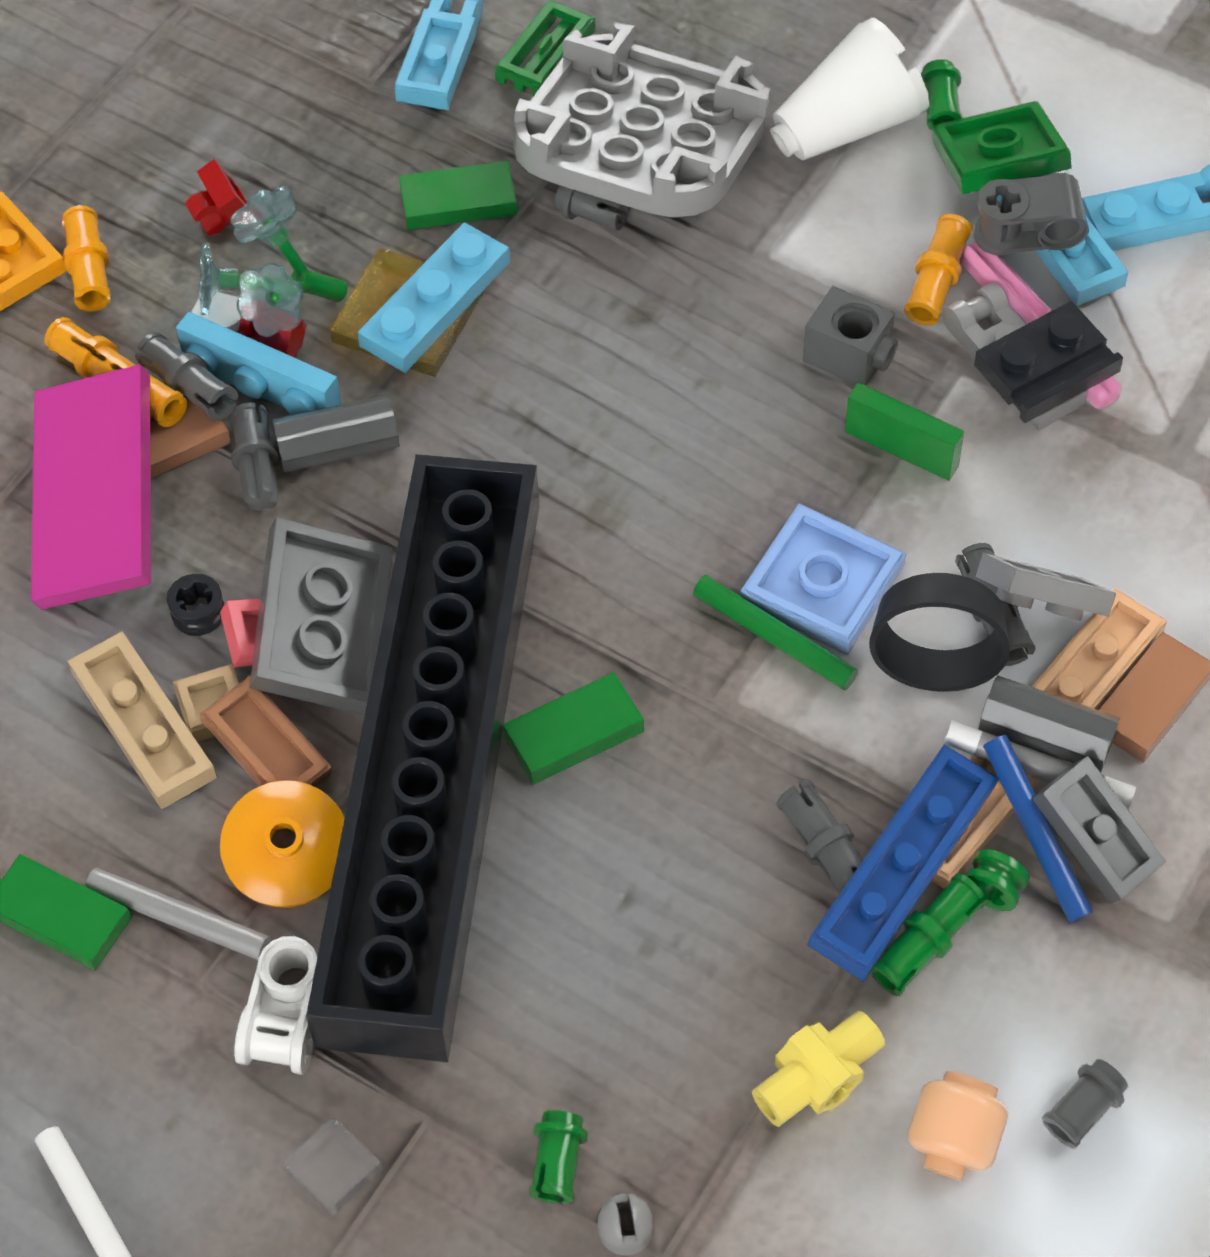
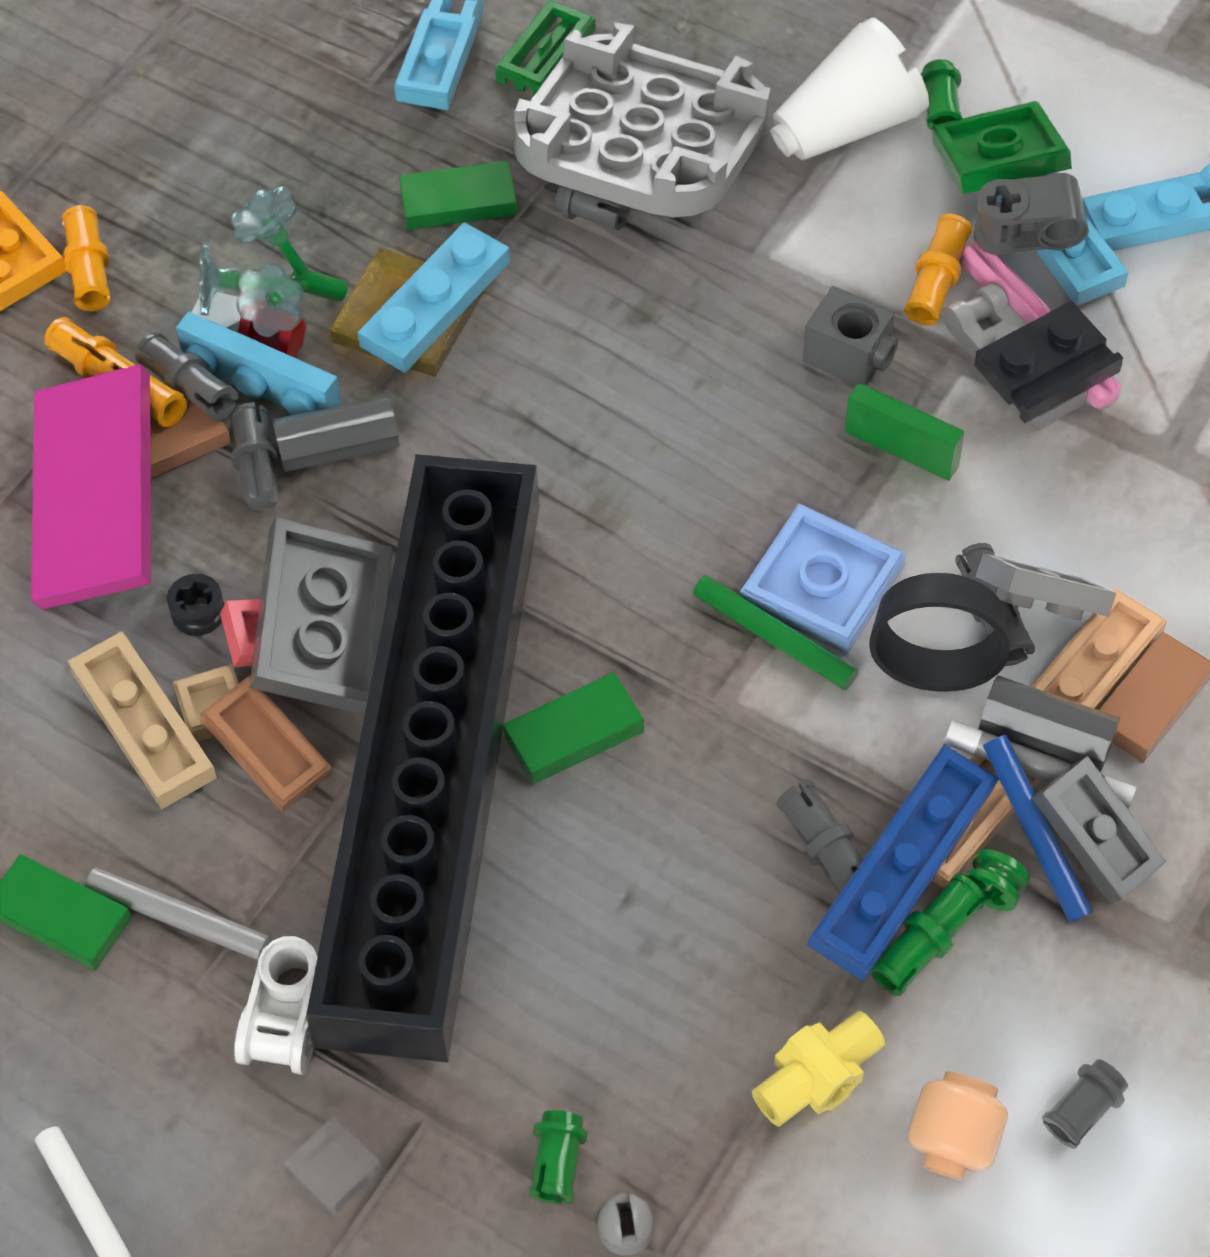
red tile [185,159,261,237] -> none
light orange dish [220,781,345,908] -> none

